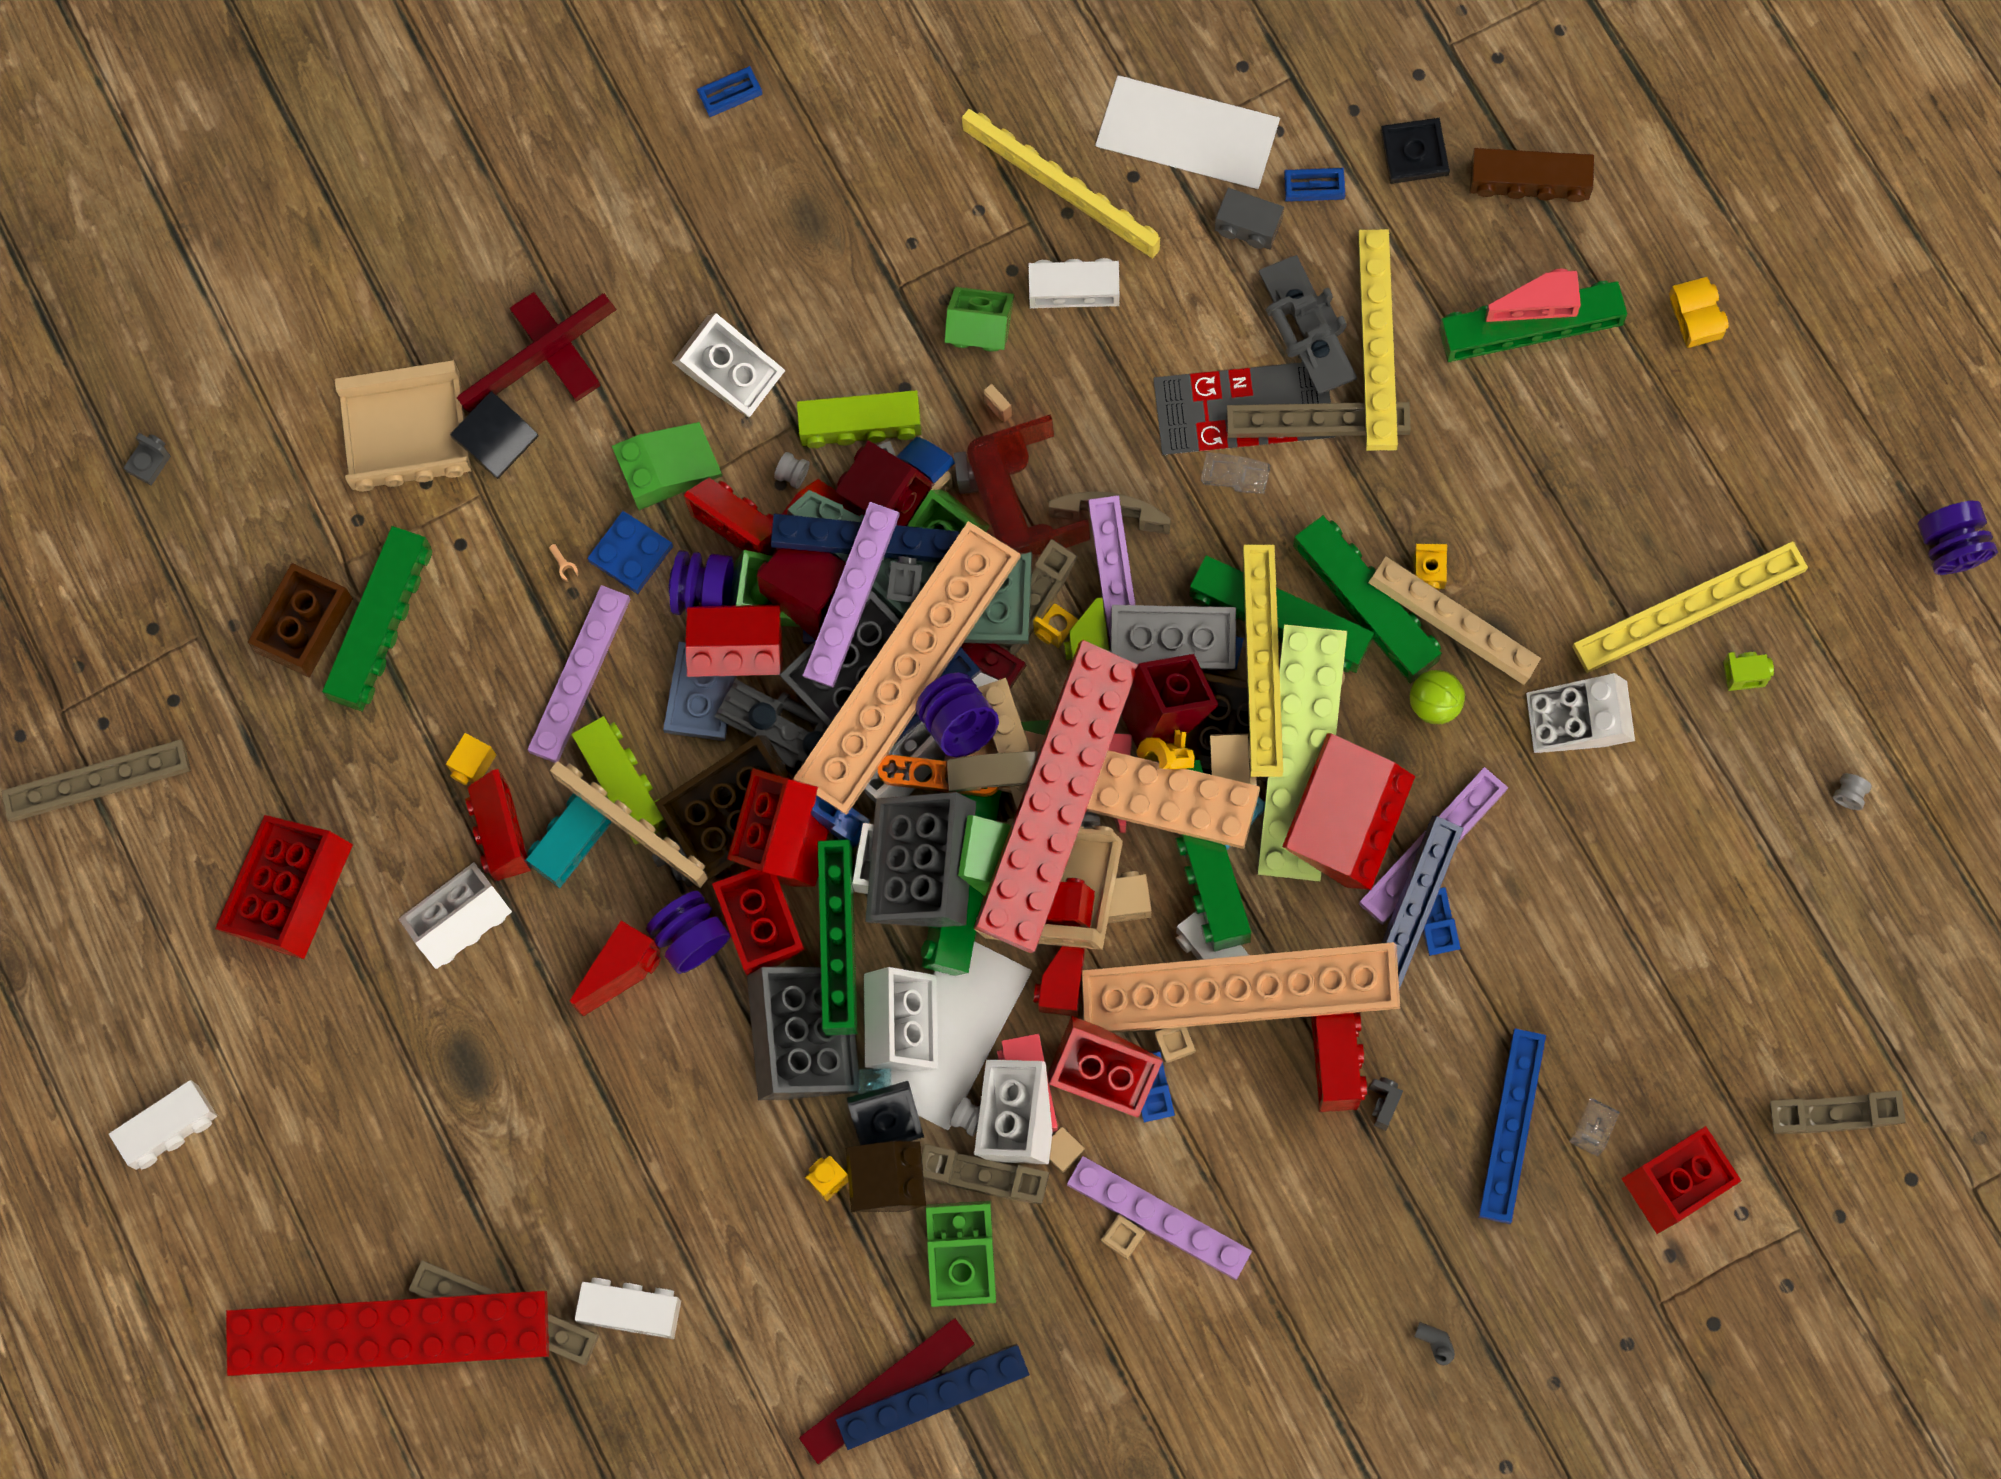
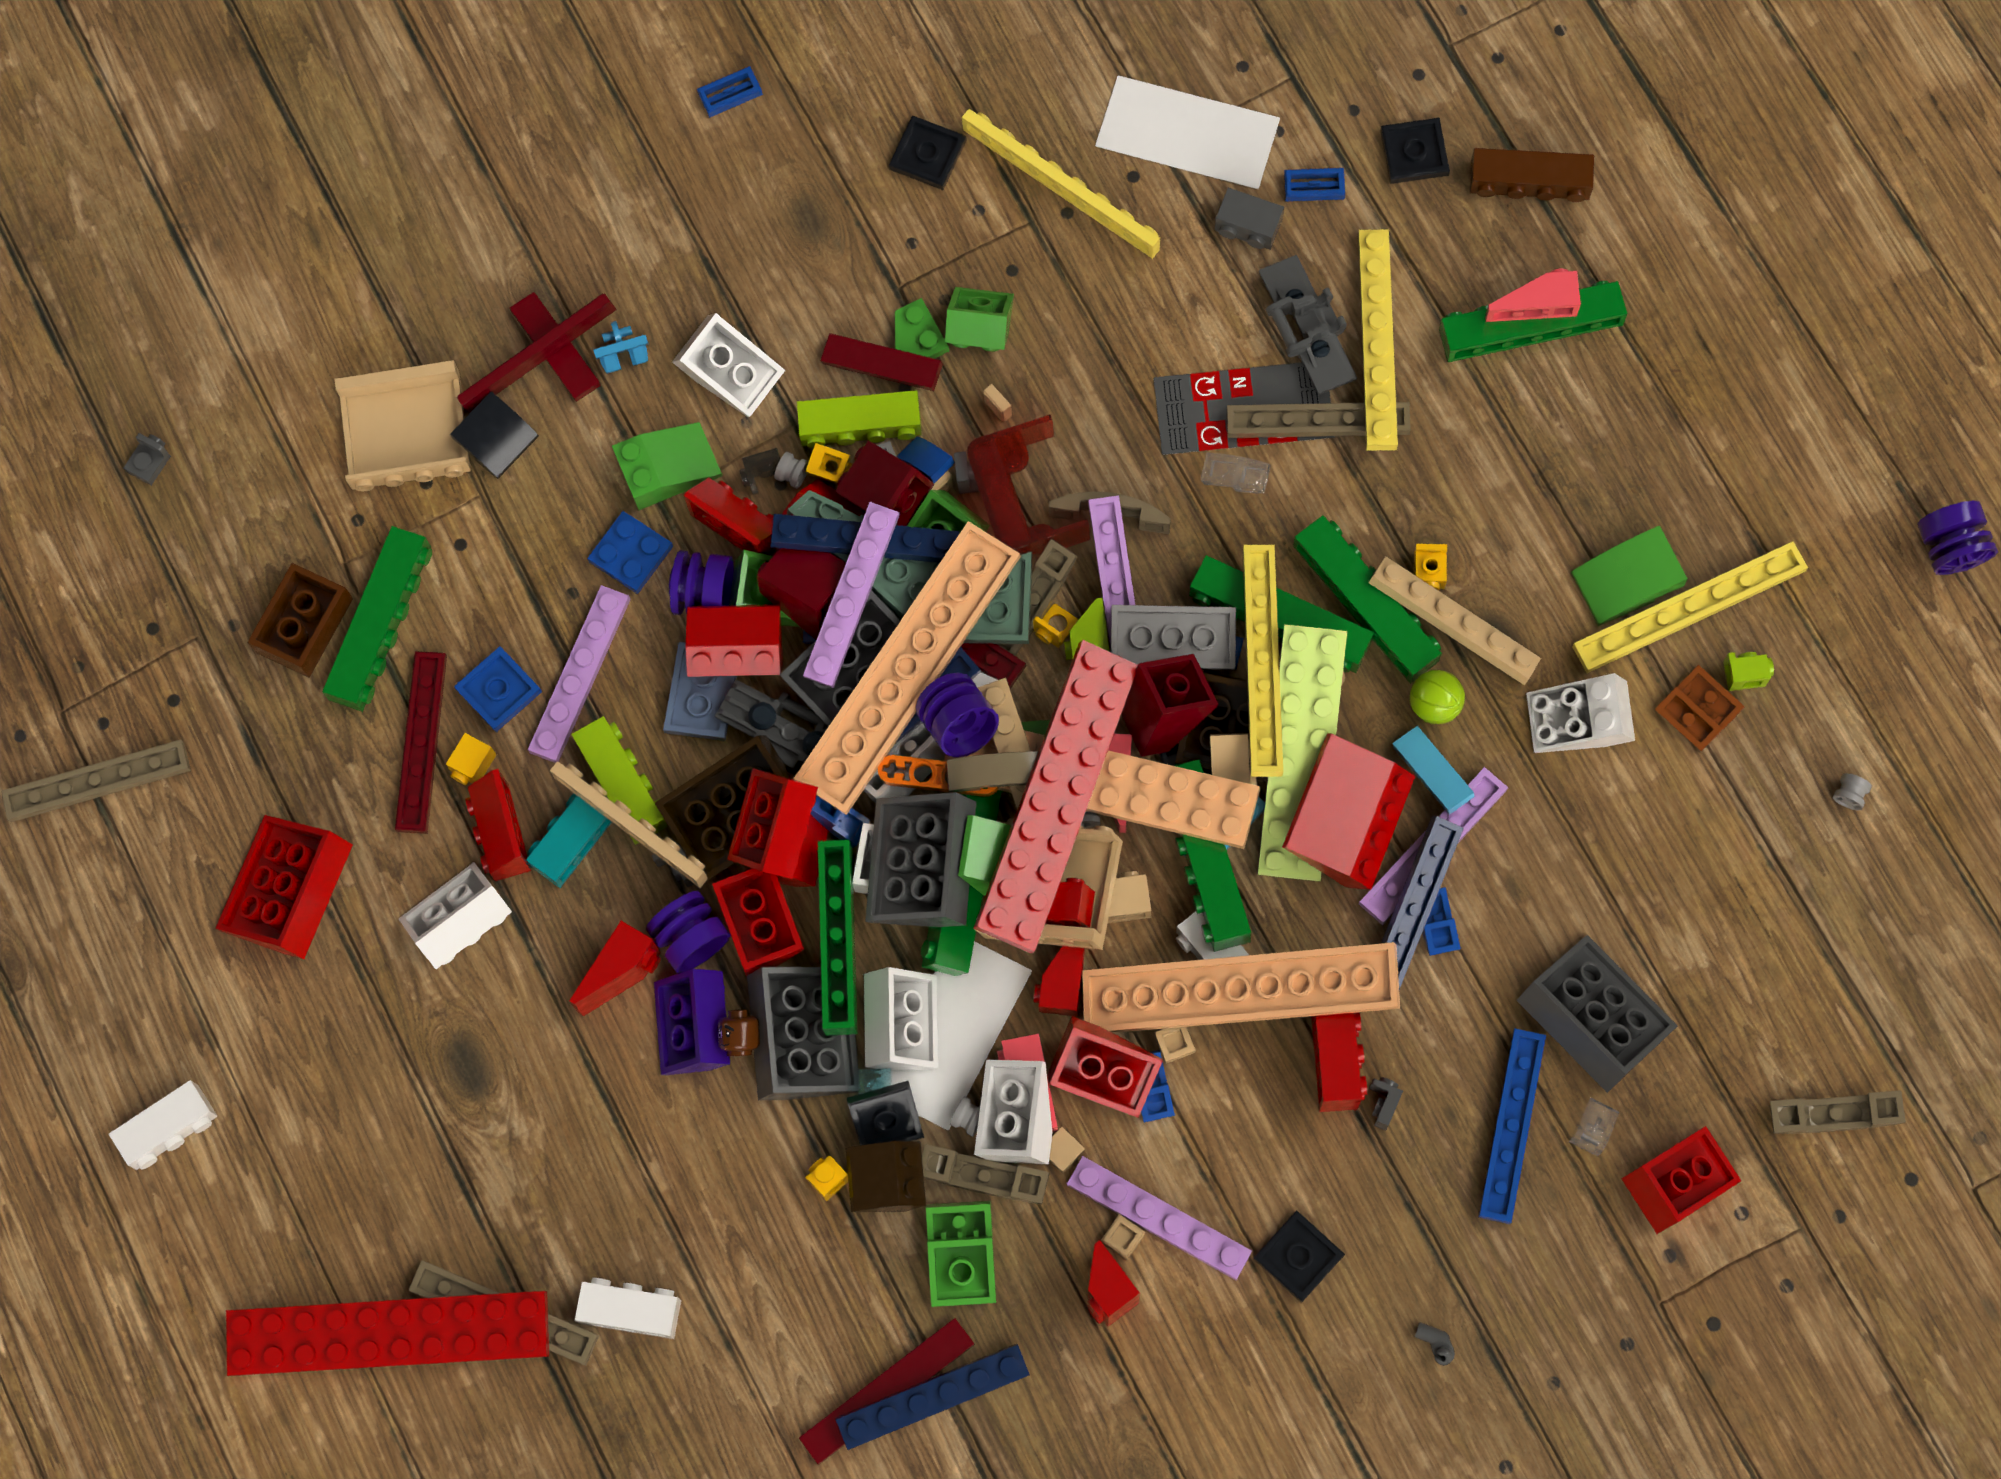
light nougat hand [549,544,579,582] -> none
dark grey bracket [886,556,922,603] -> none
white brick [1029,258,1120,308] -> none
yellow piece [1136,730,1195,769] -> none
yellow brick [1669,277,1728,348] -> none
none -> dark red tile [395,651,447,834]
none -> blue plate [454,646,542,732]
none -> dark azure hips [593,321,649,374]
none -> dark purple slope [654,969,730,1075]
none -> reddish brown head [717,1009,760,1056]
none -> clear smoke bracket [739,448,780,495]
none -> yellow brick [805,443,852,485]
none -> dark red tile [820,333,943,392]
none -> black tile [889,115,967,190]
none -> bright green wing [895,298,949,359]
none -> red slope [1087,1240,1140,1327]
none -> black tile [1253,1210,1345,1303]
none -> medium azure tile [1392,726,1475,815]
none -> dark grey slope [1517,935,1678,1093]
none -> bright green slope [1571,525,1688,626]
none -> dark orange slope [1655,665,1745,752]

